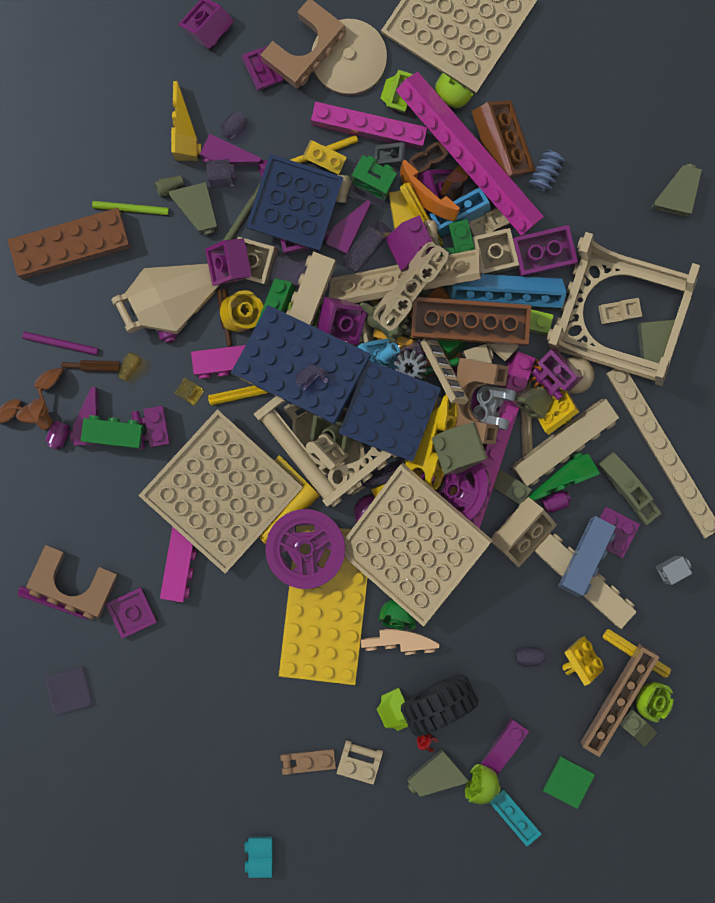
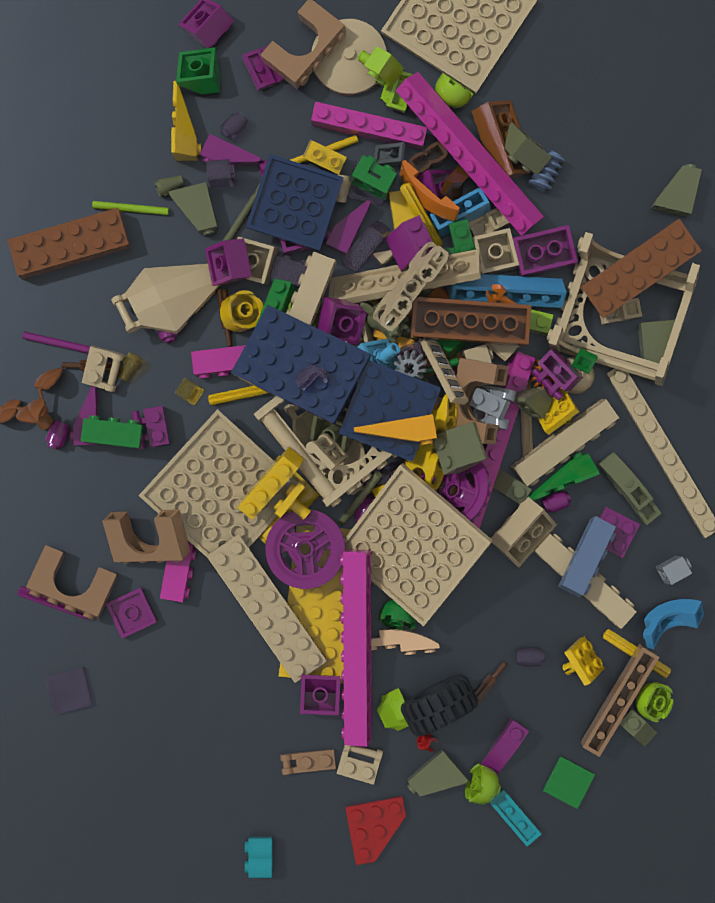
tan arm [424,219,440,246] -> none
none -> tan plate [81,345,124,392]
none -> medium nougat arch [102,509,190,564]
none -> green slope [176,47,221,94]
none -> tan plate [207,534,327,683]
none -> yellow brick [237,447,304,520]
none -> yellow plate [273,482,311,520]
none -> magenta slope [300,674,341,715]
none -> olive bar [338,471,382,526]
none -> dark pink brick [340,549,372,746]
none -> red plate [345,796,406,865]
none -> light orange slope [354,414,437,445]
none -> lime brick [358,46,404,88]
none -> tan slope [373,250,394,267]
none -> light grey plate [469,387,510,420]
none -> reddish brown axle [472,662,507,711]
none -> orange bar [486,284,517,304]
none -> olive slope [504,122,552,175]
none -> green plate [572,348,598,374]
none -> dark orange brick [581,219,702,318]
none -> dark azure arch [643,599,704,649]

